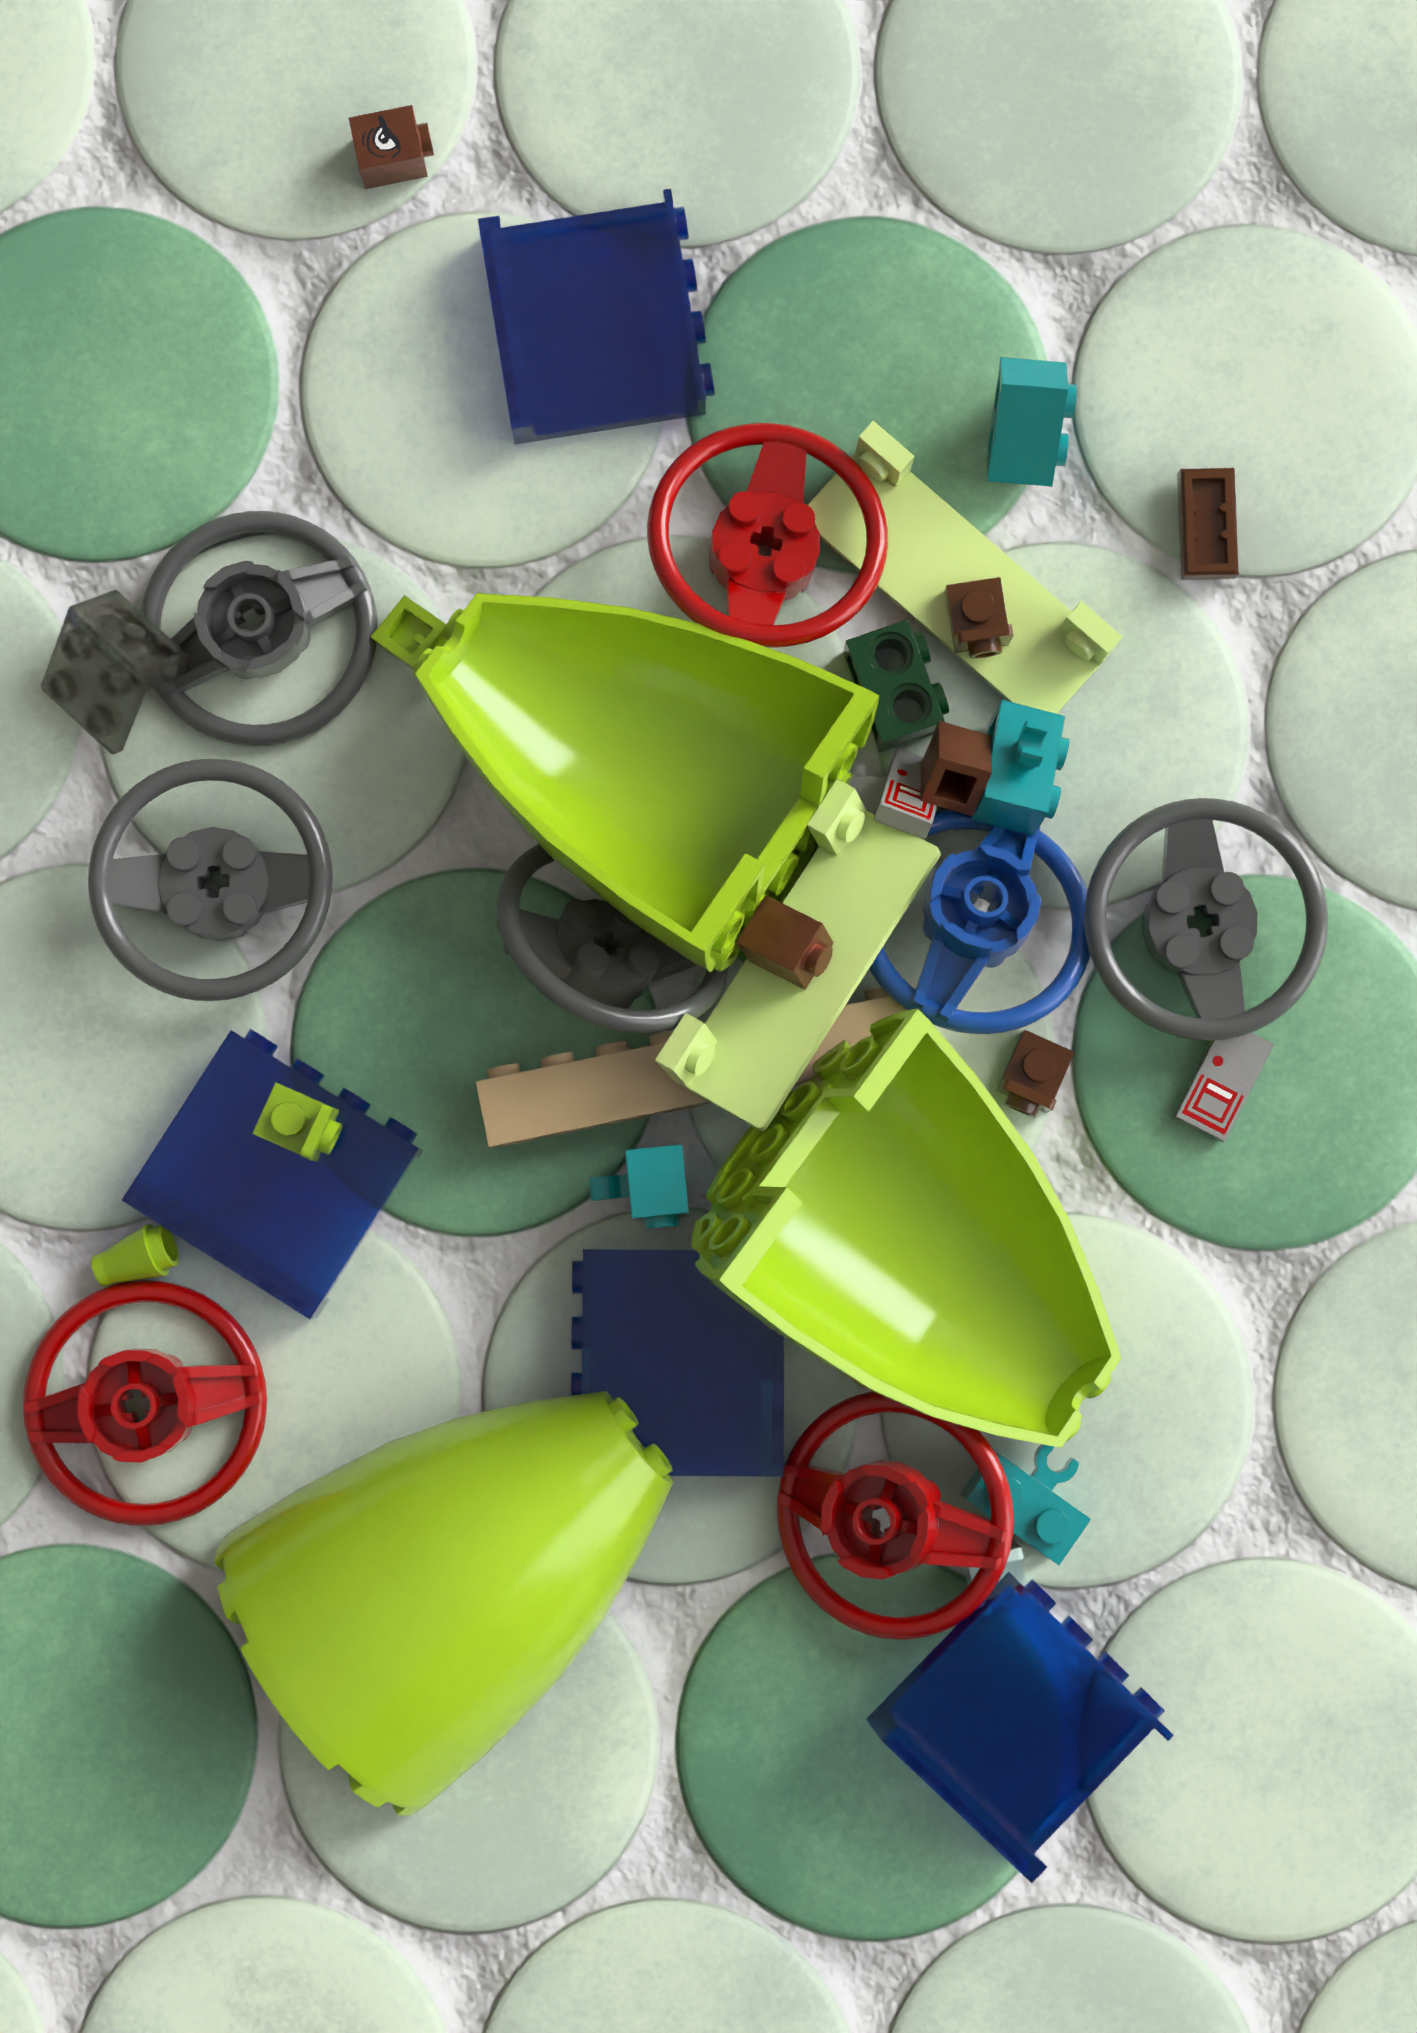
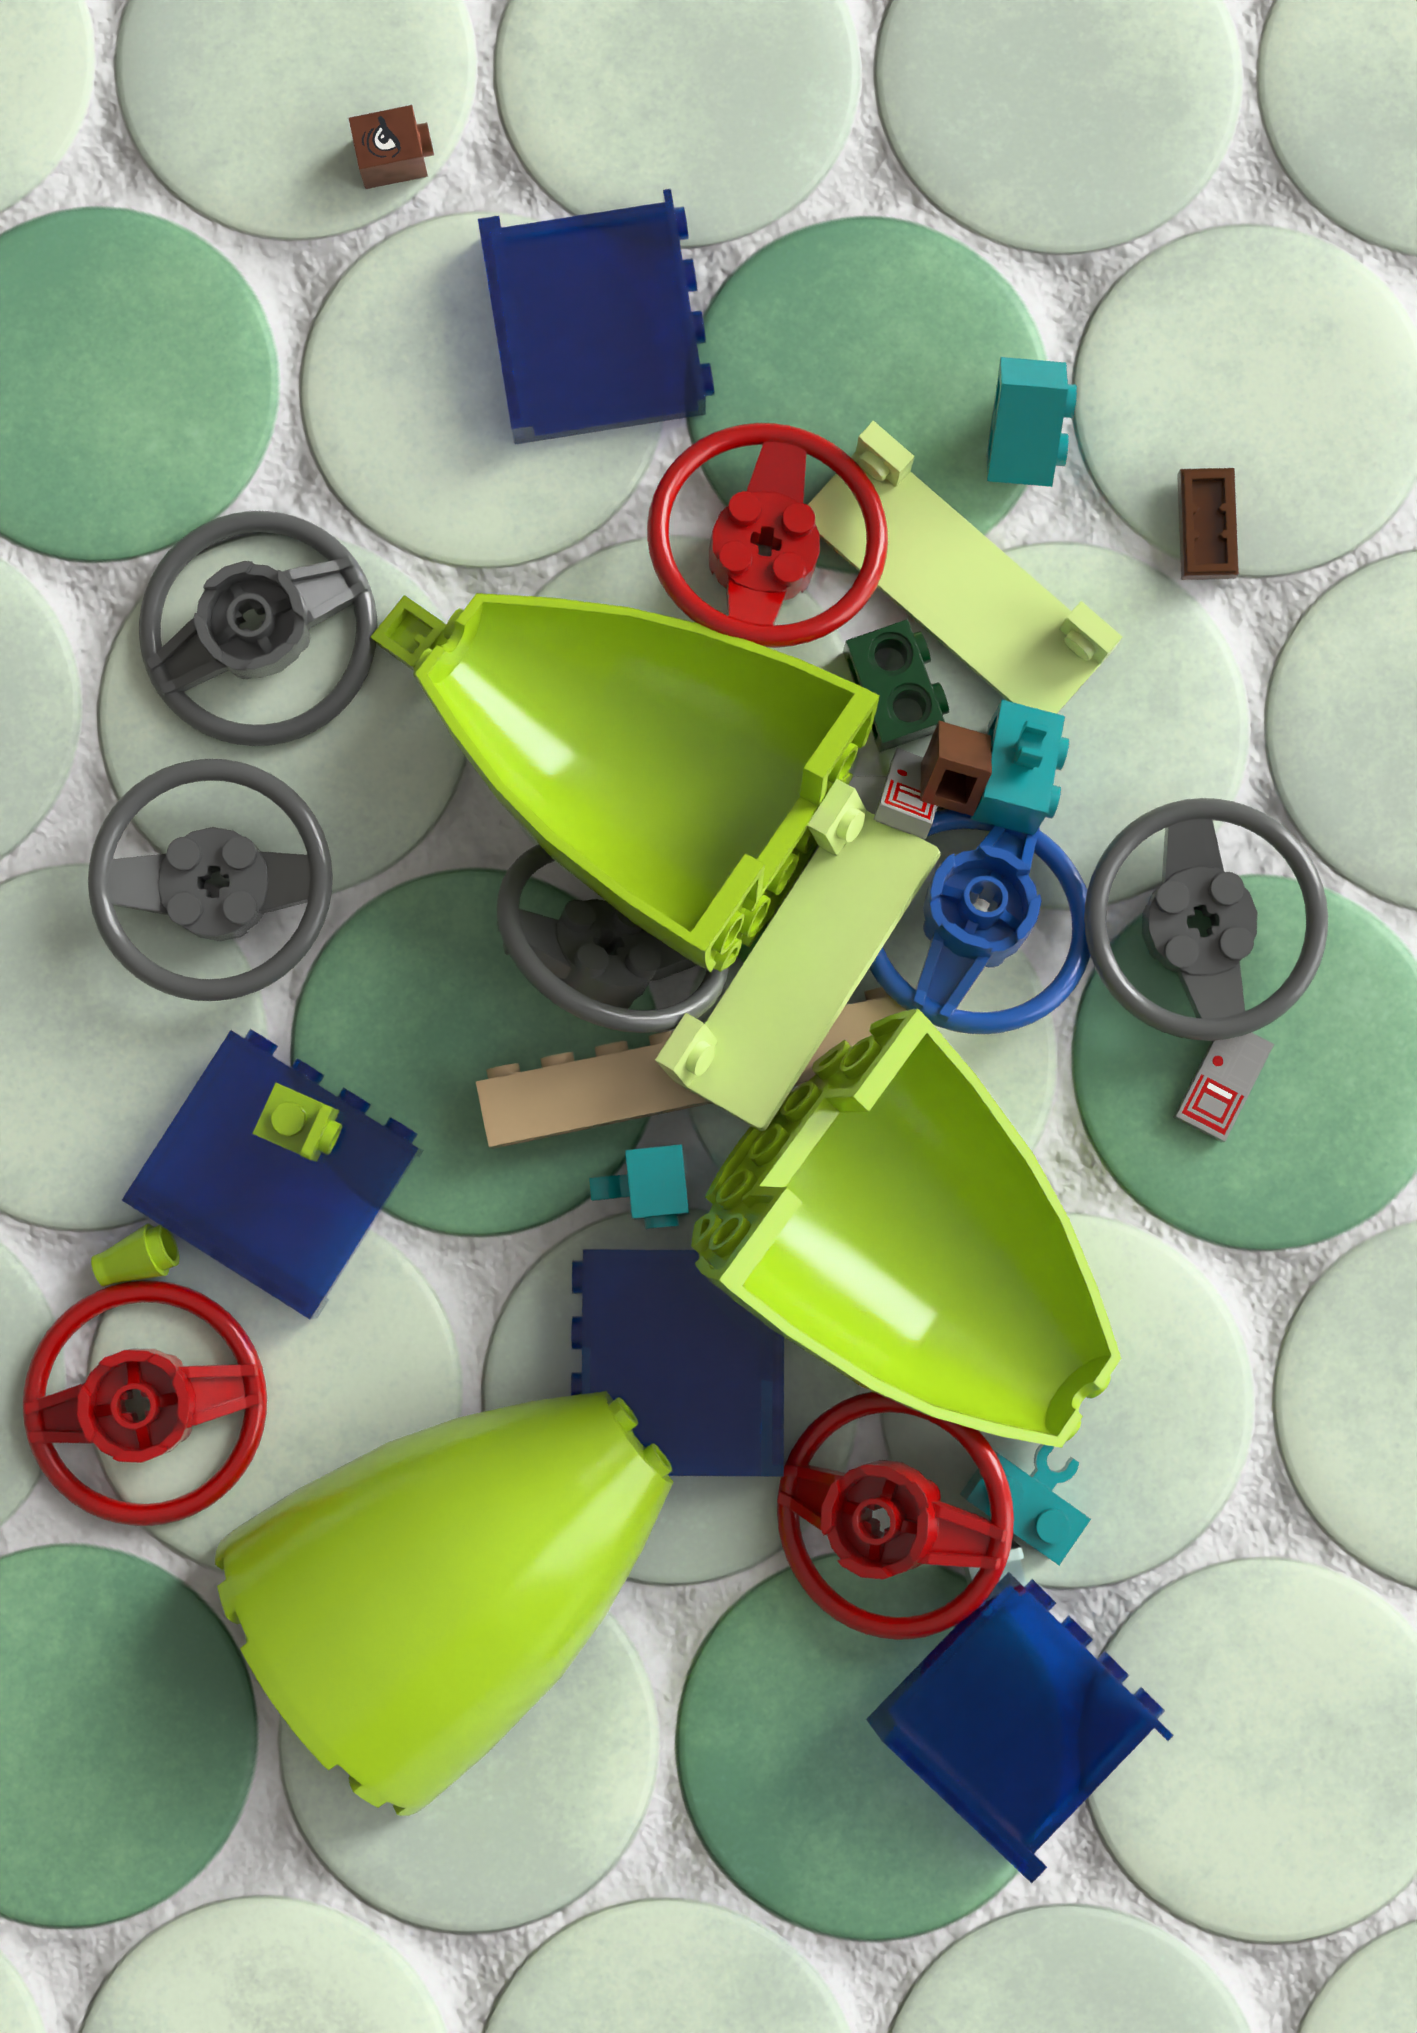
clear smoke bracket [41,590,191,755] -> none
copper brick [736,895,834,990] -> none
reddish brown bracket [945,577,1014,659] -> none
reddish brown bracket [996,1030,1075,1117] -> none

